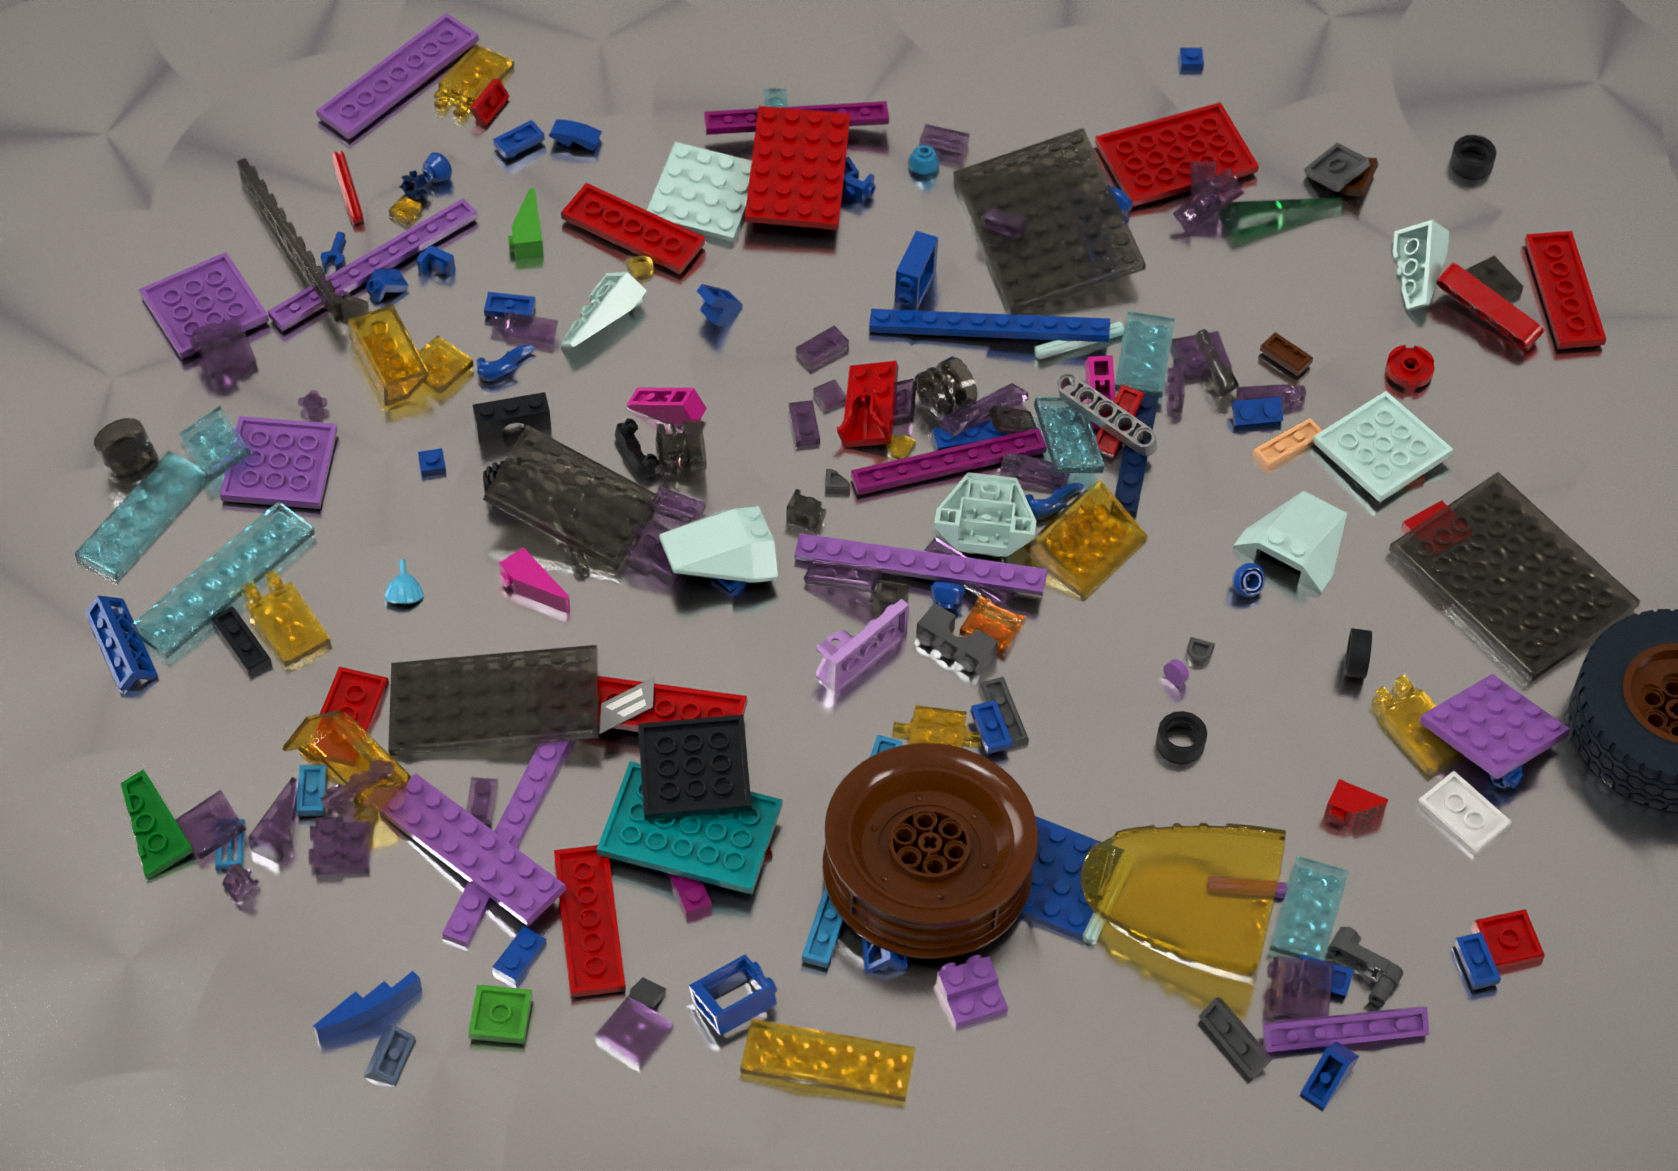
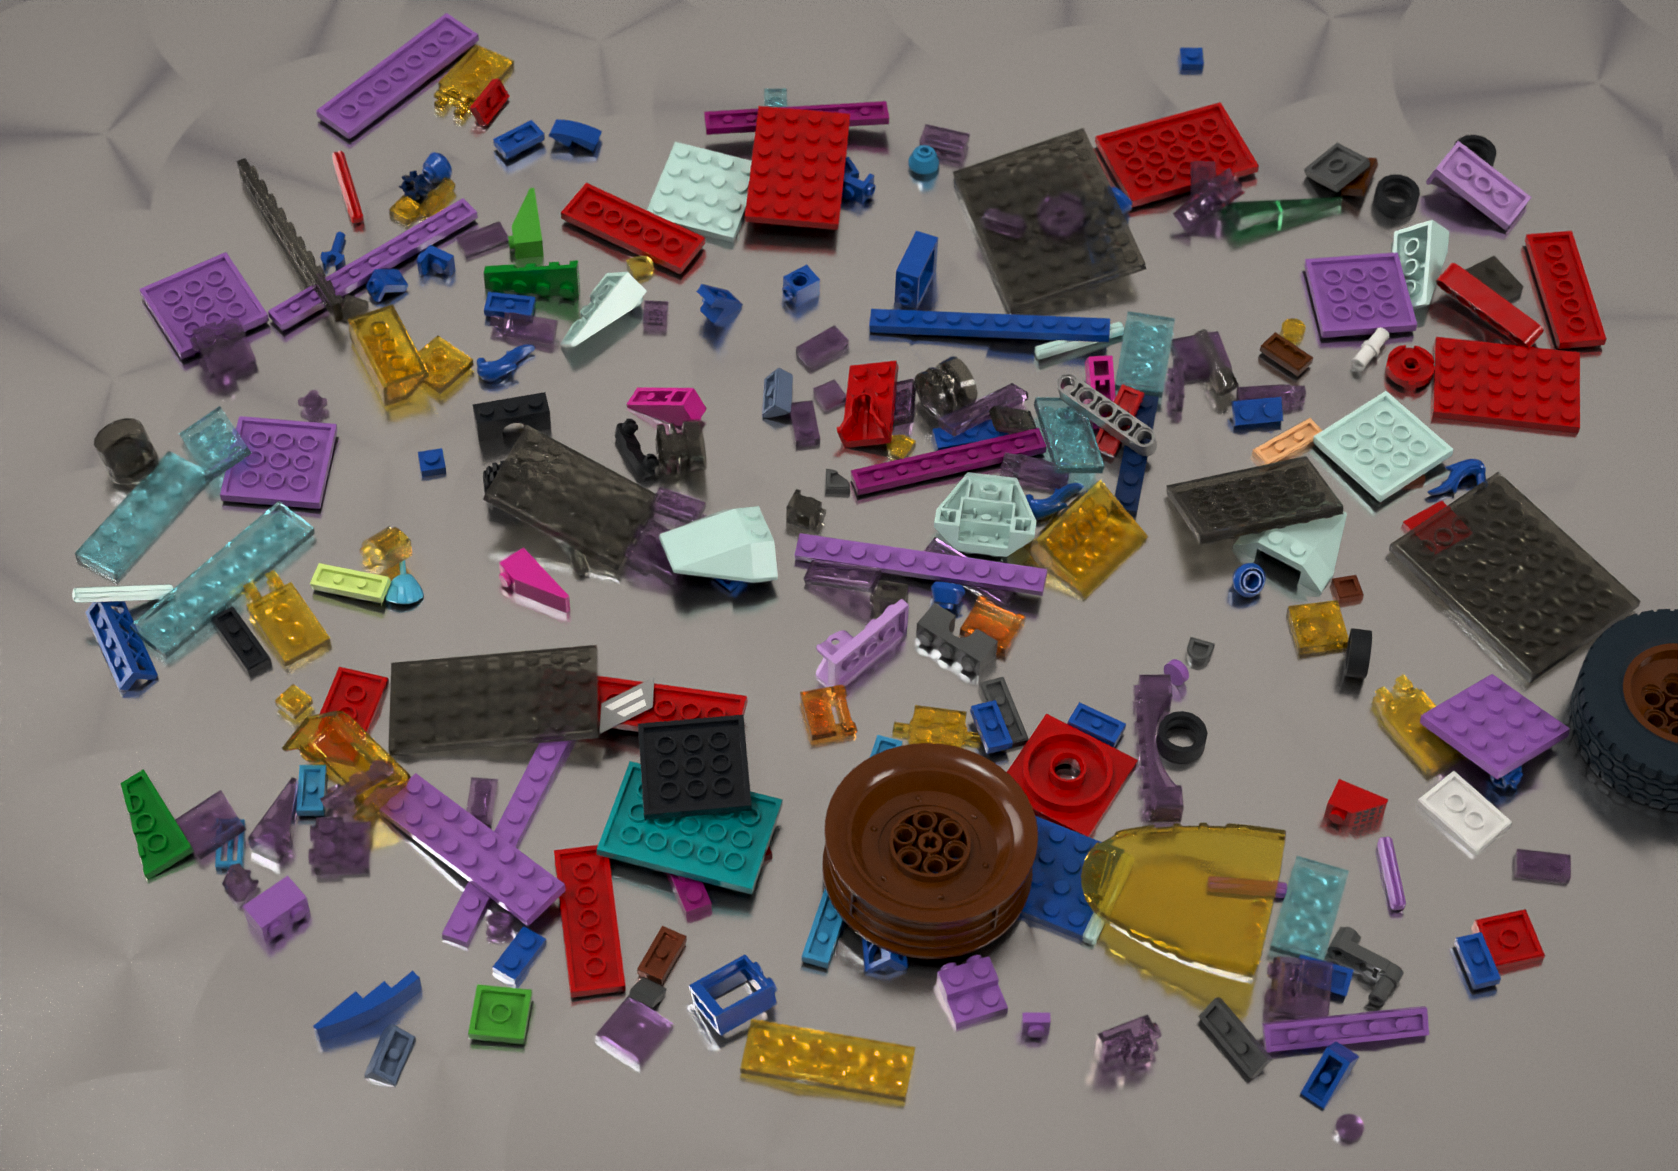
none -> light aqua axle [72,584,174,603]
none -> medium lavender brick [243,875,310,941]
none -> clear yellow plate [275,684,313,720]
none -> yellowish green plate [310,563,391,603]
none -> clear yellow brick [359,526,413,570]
none -> clear yellow pin [417,178,456,218]
none -> clear purple tile [456,221,509,258]
none -> green wing [483,260,580,299]
none -> clear purple plate [486,912,513,939]
none -> copper plate [637,926,687,985]
none -> clear purple plate [643,300,669,326]
none -> sand blue slope [762,368,793,419]
none -> blue brick [782,265,820,307]
none -> clear orange plate [800,685,858,741]
none -> red piece [1007,713,1138,837]
none -> medium lavender plate [1021,1012,1051,1038]
none -> clear purple plate [1037,193,1085,238]
none -> blue plate [1067,702,1126,747]
none -> clear purple plate [1093,1014,1161,1068]
none -> clear purple arch [1133,674,1184,822]
none -> clear smoke plate [1166,456,1343,545]
none -> clear yellow tile [1281,318,1306,342]
none -> clear yellow plate [1287,600,1349,653]
none -> medium lavender plate [1304,252,1417,338]
none -> copper tile [1331,575,1364,604]
none -> clear purple tile [1334,1114,1364,1144]
none -> white pin [1351,328,1389,371]
none -> black tyre [1374,174,1420,218]
none -> medium lavender axle [1377,837,1406,910]
none -> lavender plate [1426,141,1532,230]
none -> blue piece [1427,459,1487,495]
none -> red plate [1432,337,1580,433]
none -> clear purple plate [1515,849,1571,883]

